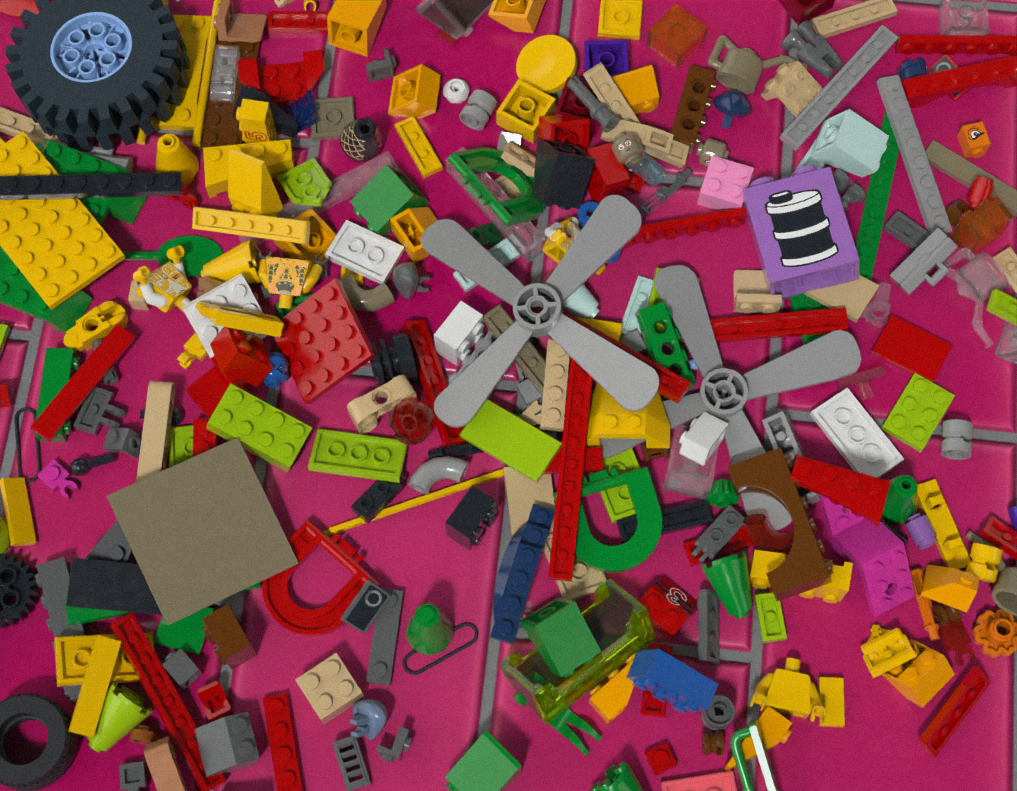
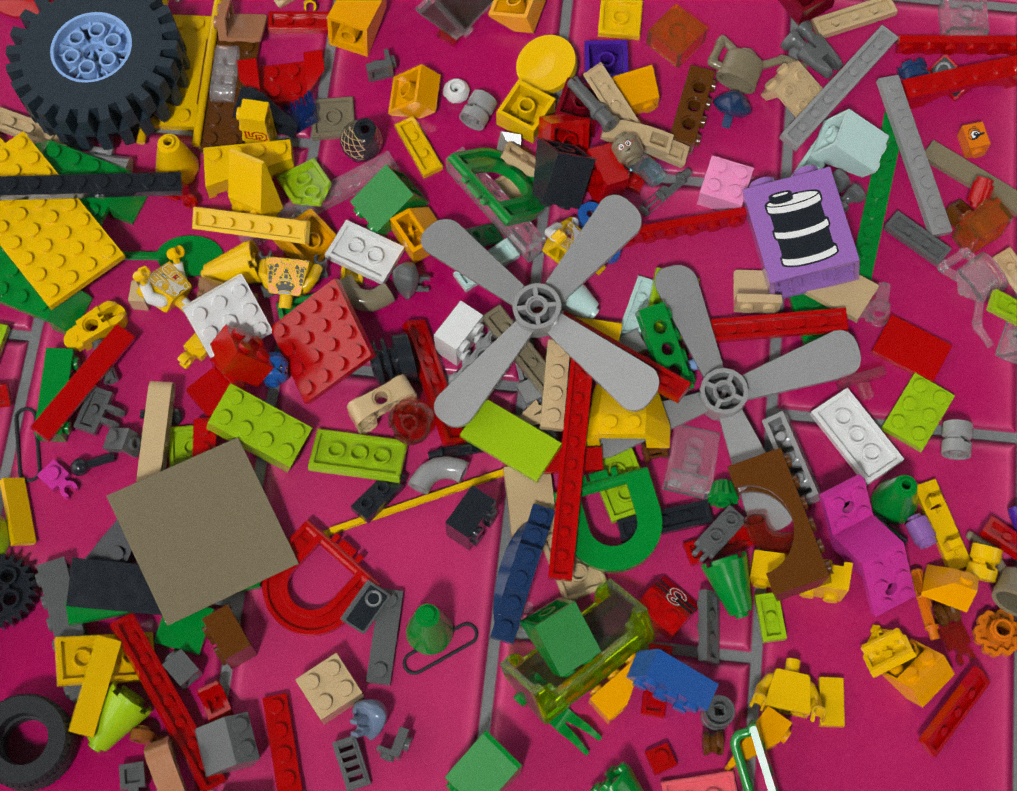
yellow hinge [196,302,284,337] -> none
white brick [679,412,728,466] -> none
dark tan head [696,138,729,167] -> none
red wing [790,455,891,527] -> none
light grey piece [890,228,957,296] -> none

